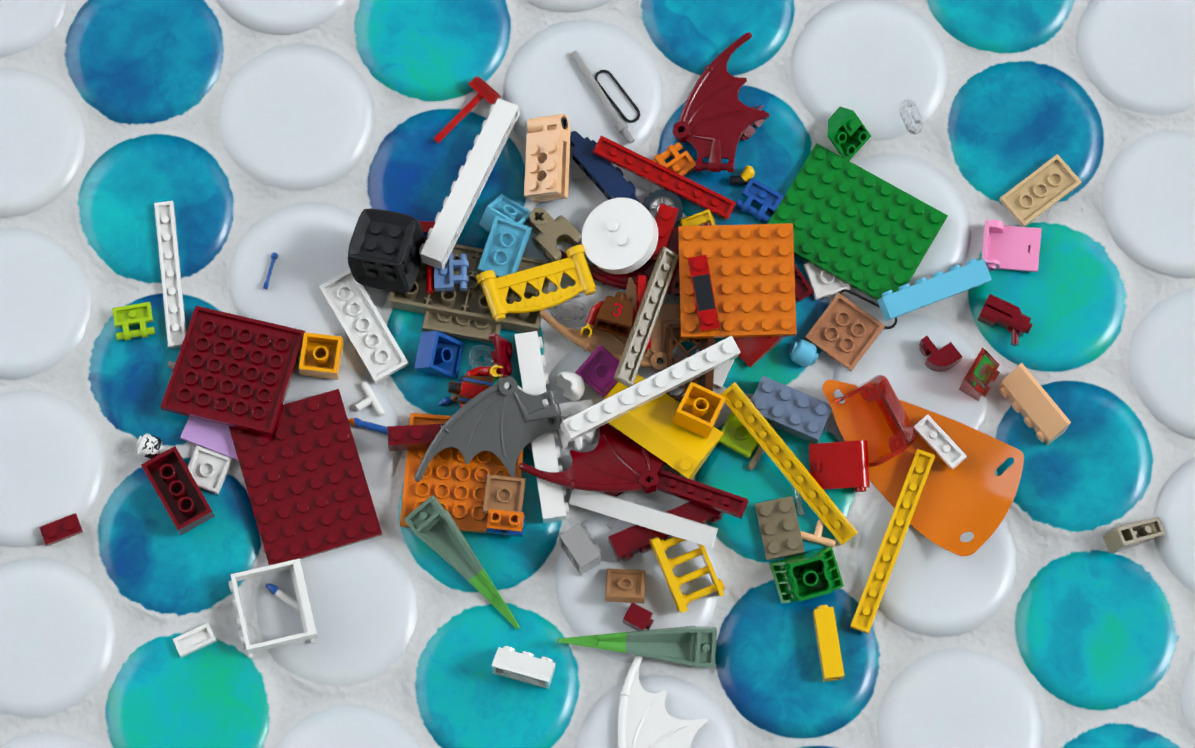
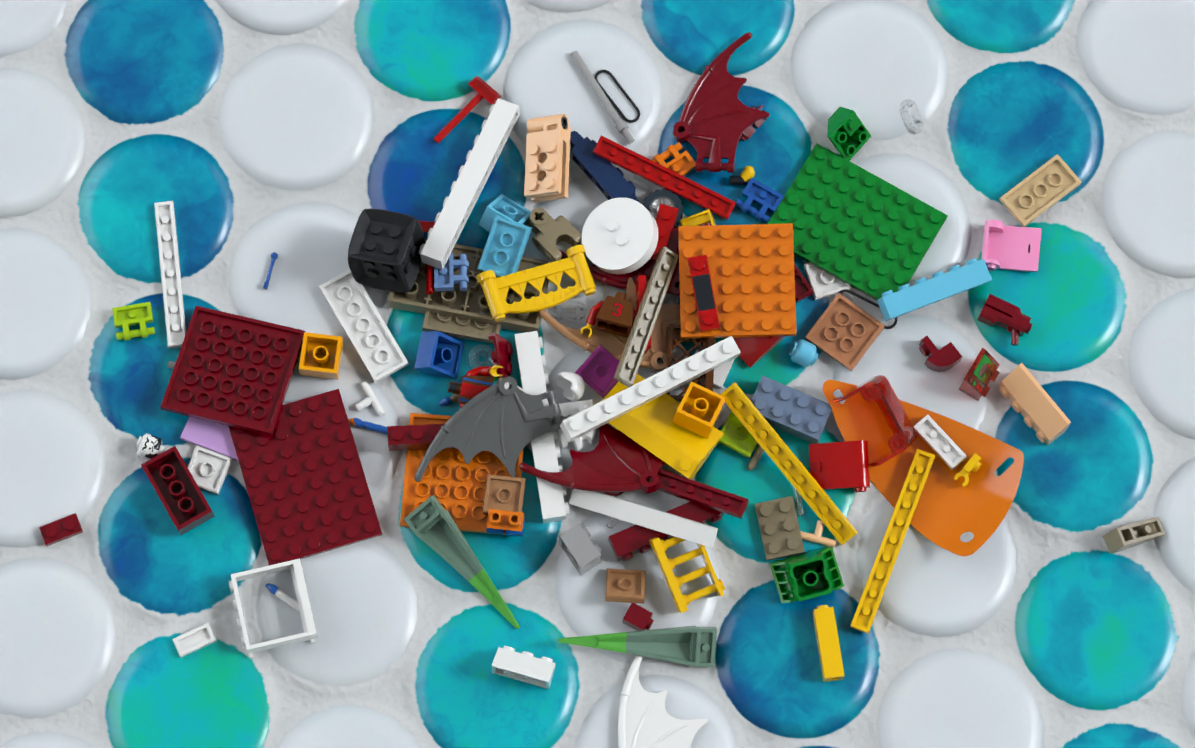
none -> yellow plate [954,453,982,487]

